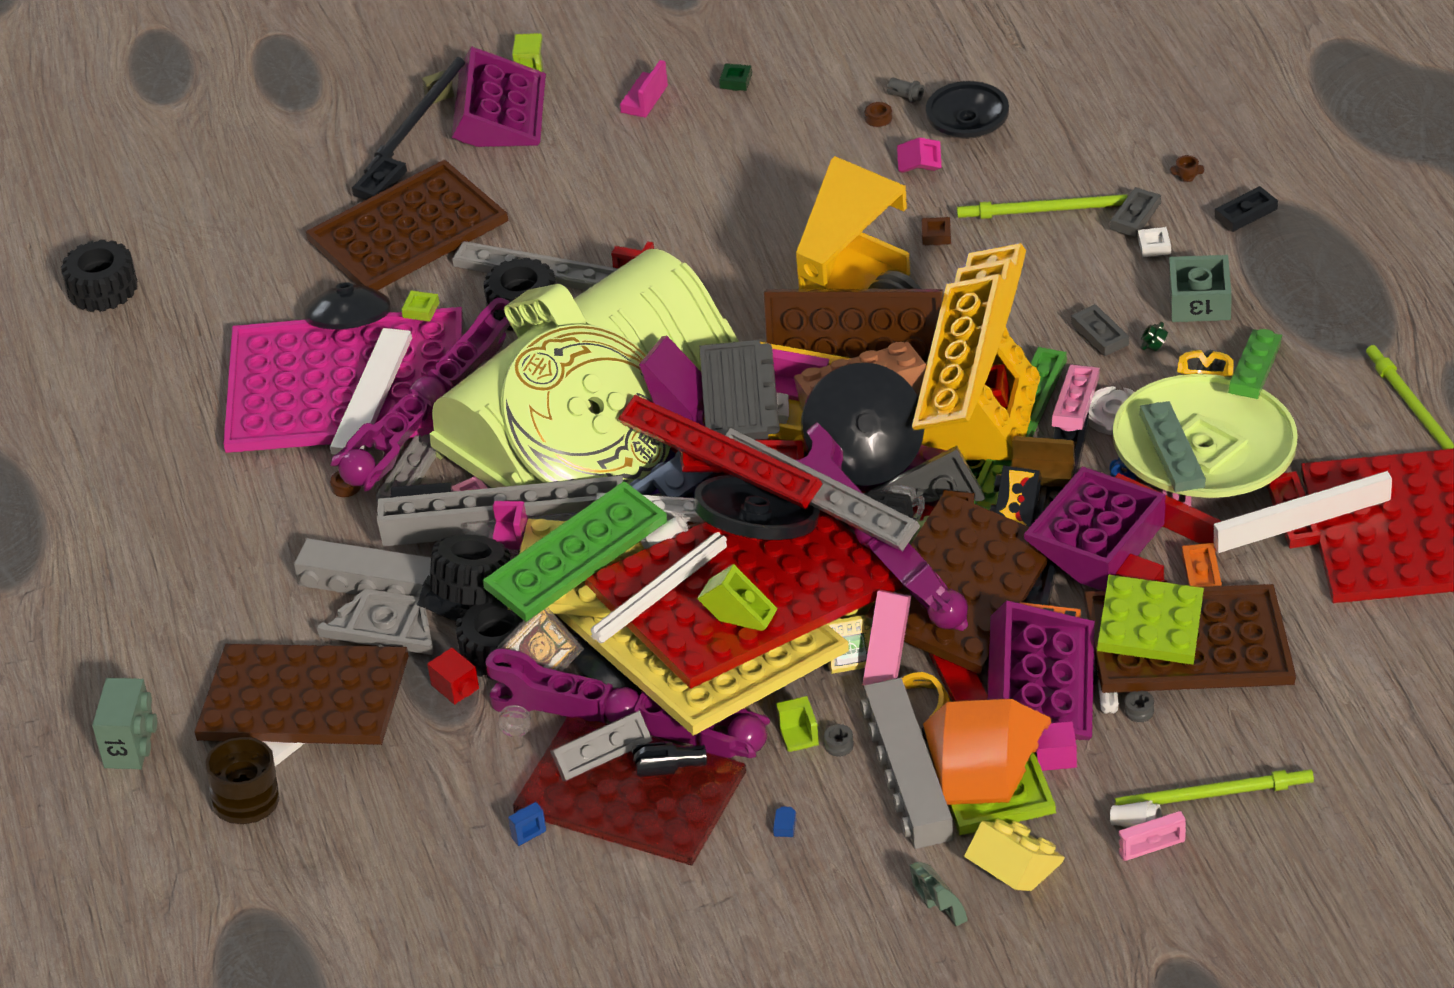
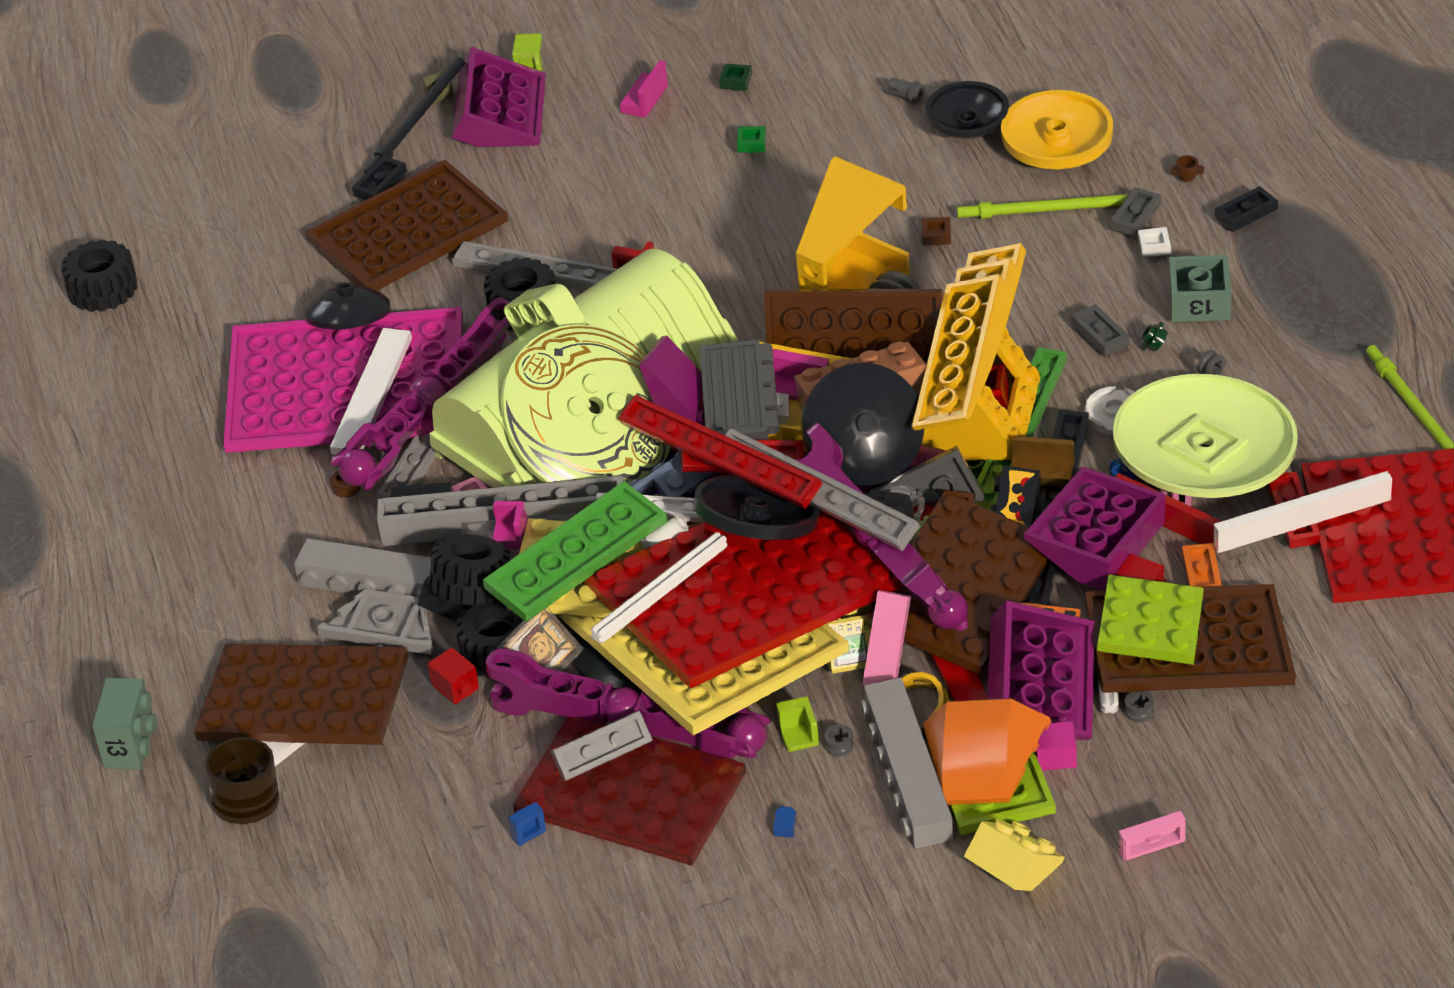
lime plate [401,290,440,322] -> none
clear tile [498,705,531,737] -> none
black arm [631,741,707,777] -> none
lime slope [697,564,778,631] -> none
reddish brown tile [864,102,892,127] -> none
dark pink panel [897,137,942,173] -> none
sand green slope [909,862,968,926] -> none
bright pink plate [1052,365,1100,431] -> none
white cone [1110,800,1162,828] -> none
lime bar [1114,769,1314,805] -> none
sand green plate [1140,401,1206,492] -> none
yellow helmet [1177,350,1234,377] -> none
bright green plate [1228,329,1282,399] -> none
none -> green plate [737,126,766,153]
none -> yellow dish [1001,90,1113,169]

